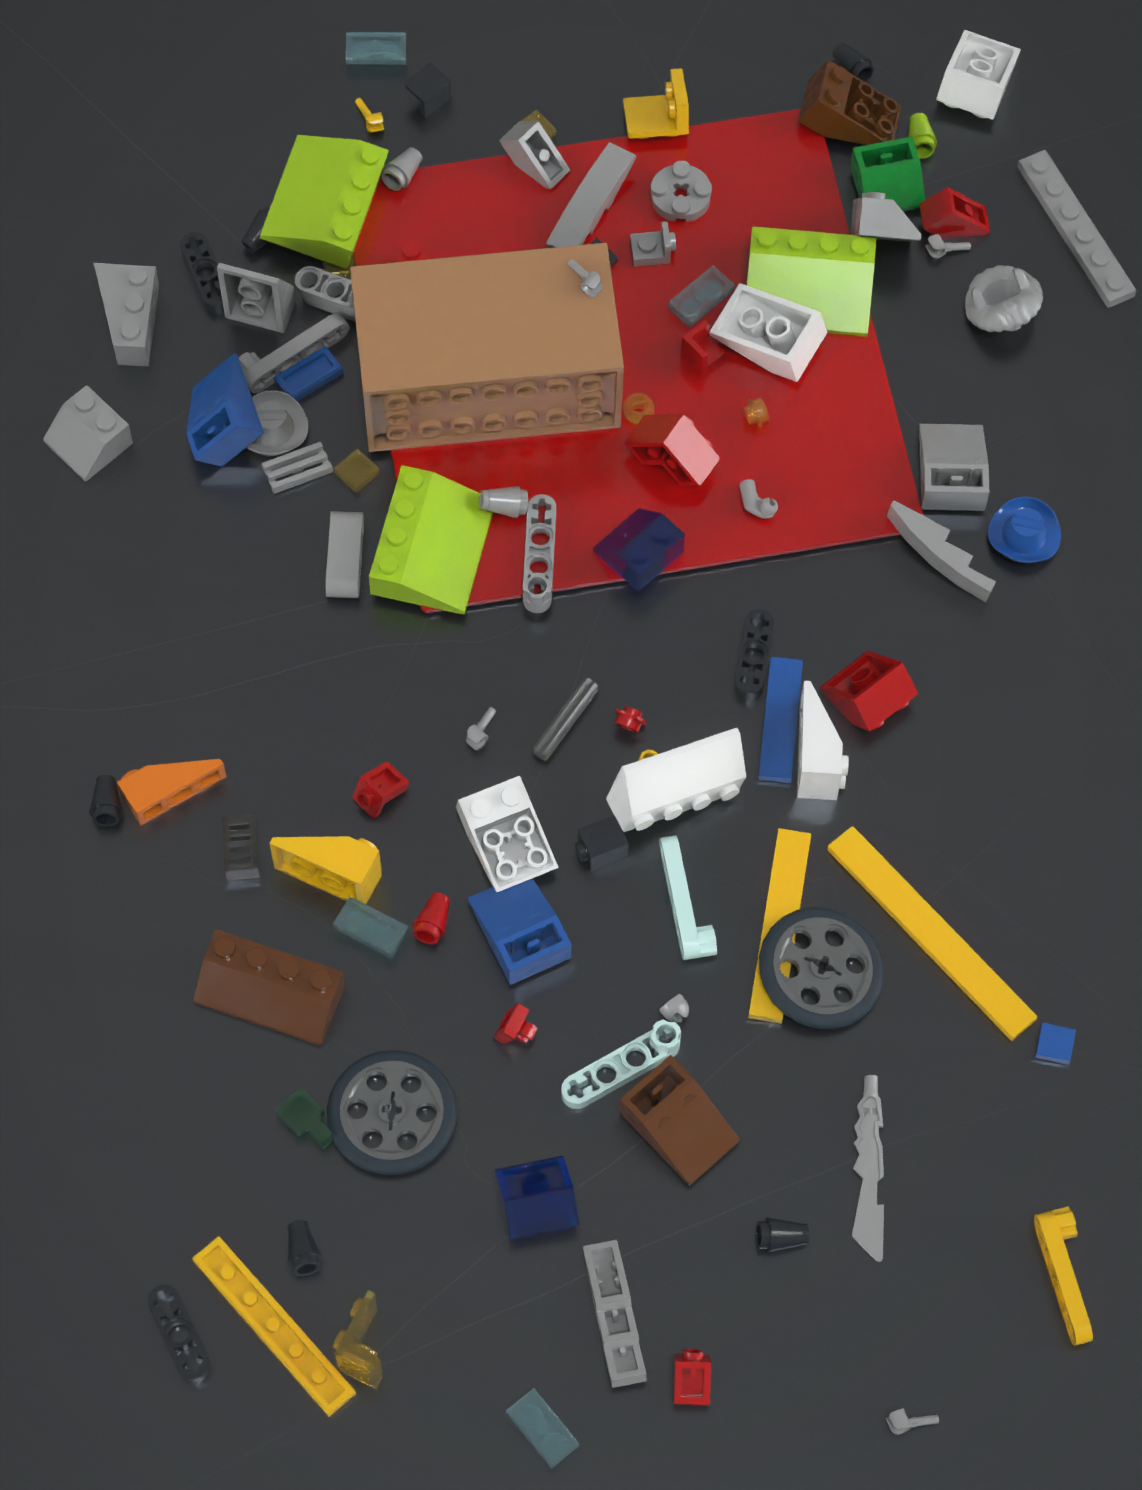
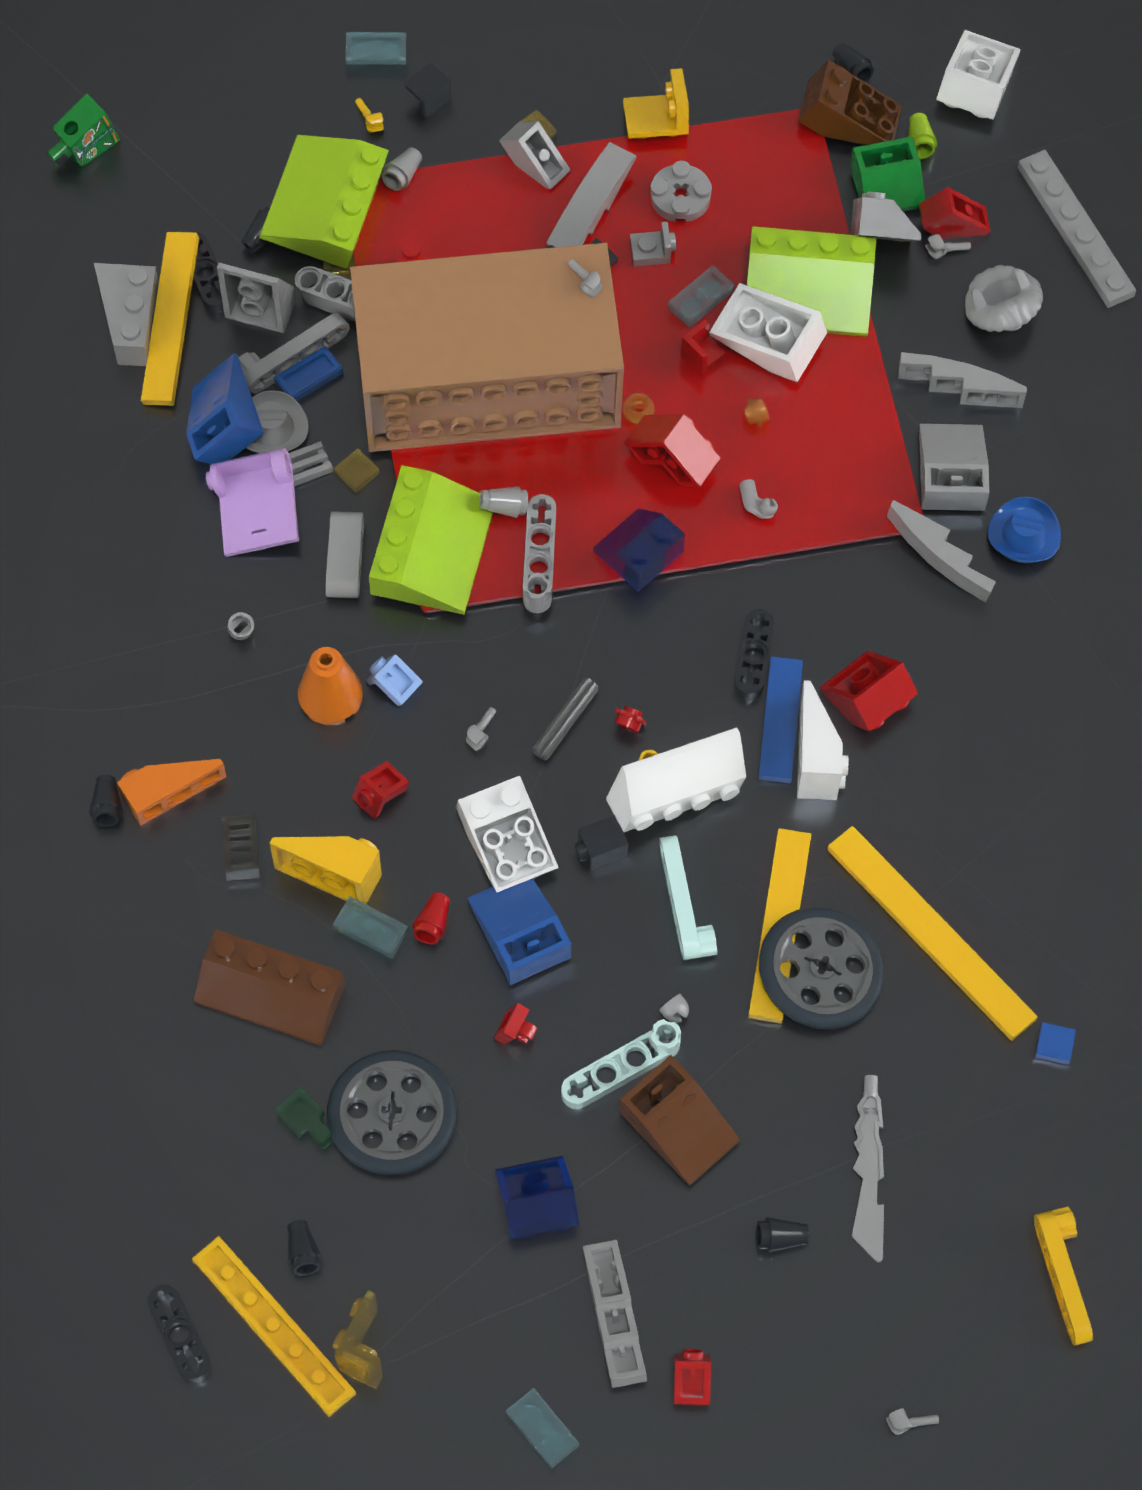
light grey slope [43,385,133,482] -> none
none -> green torso [47,93,120,167]
none -> yellow tile [141,232,199,406]
none -> lavender door [206,448,299,557]
none -> light grey hinge [227,612,254,640]
none -> orange cone [298,647,363,725]
none -> light blue bracket [365,654,423,706]
none -> light grey slope [898,352,1027,408]

